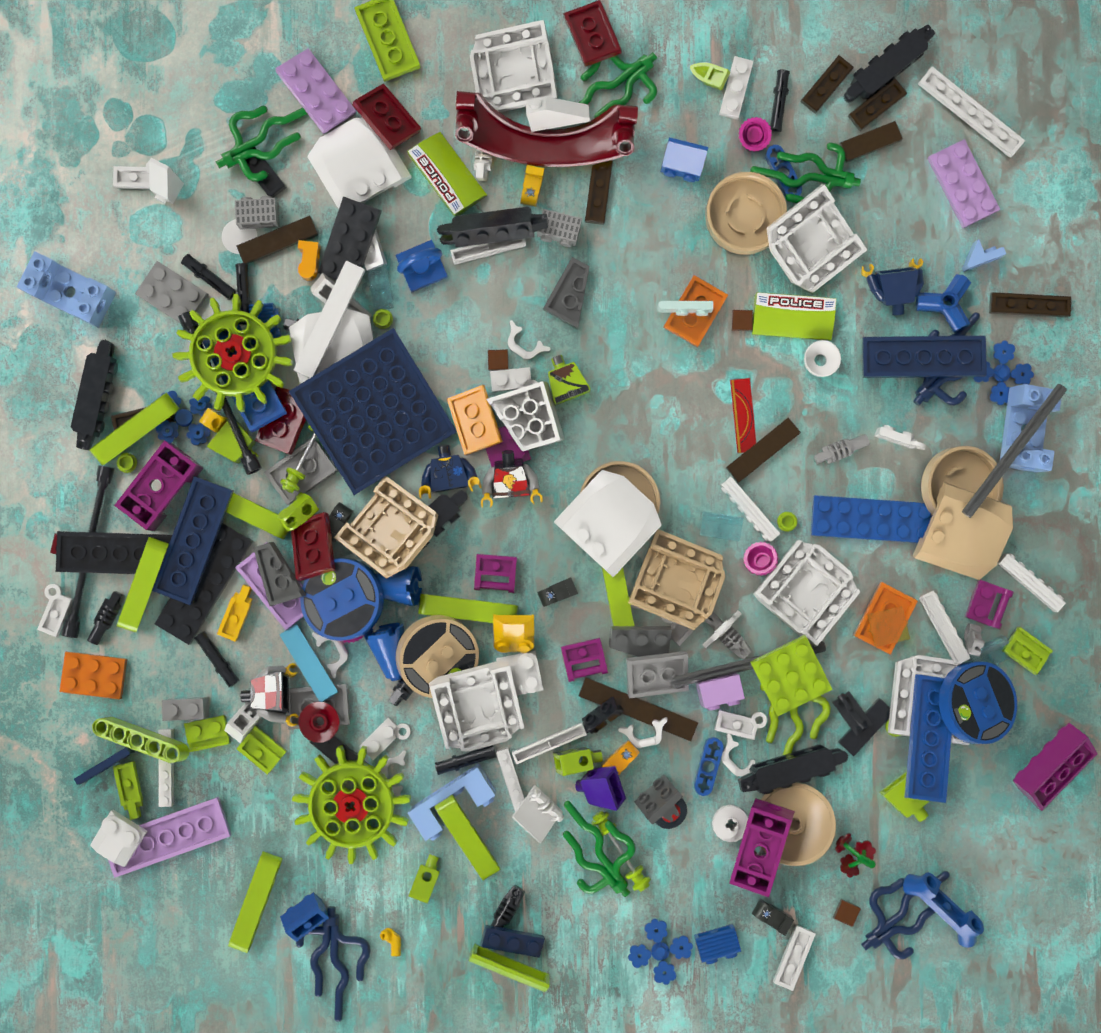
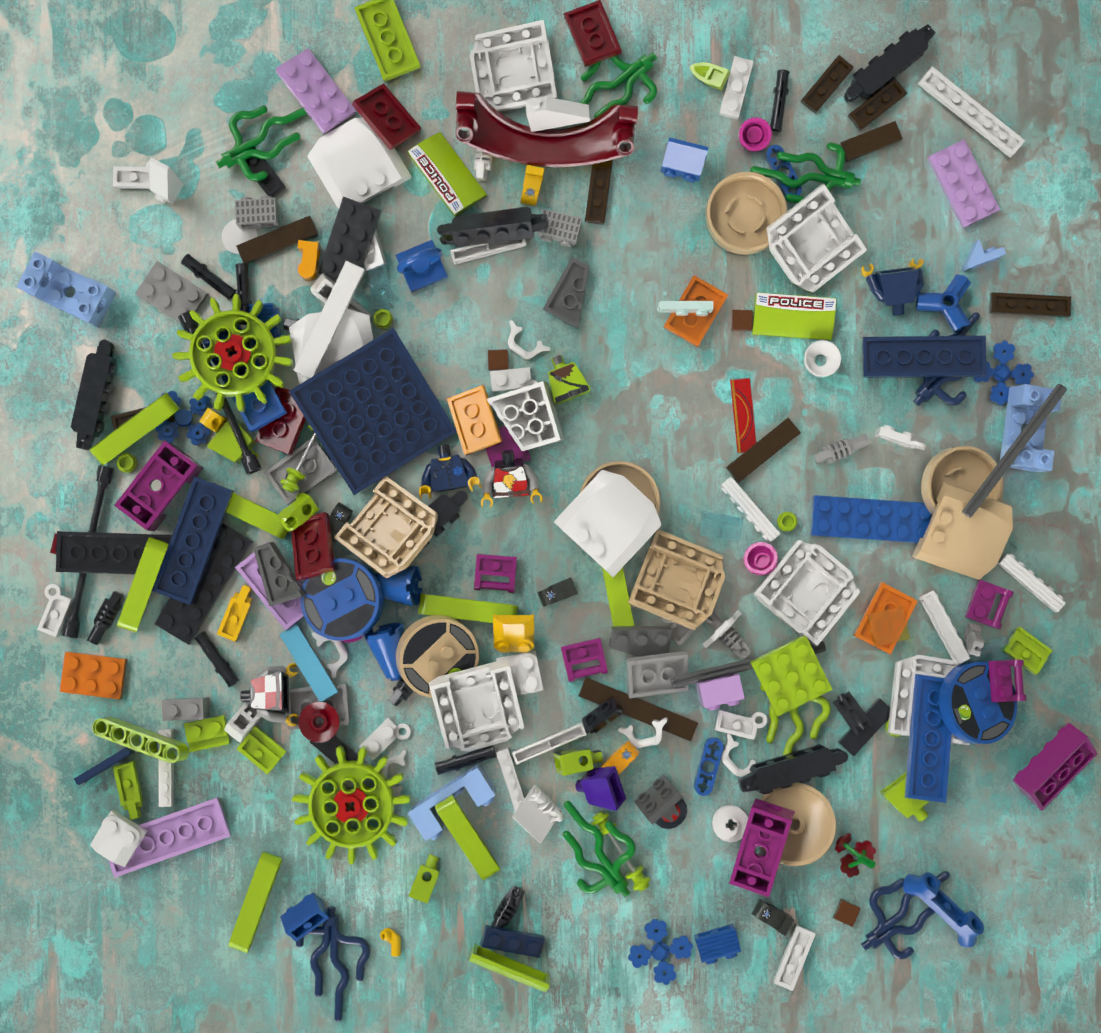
none -> magenta plate [988,660,1027,702]

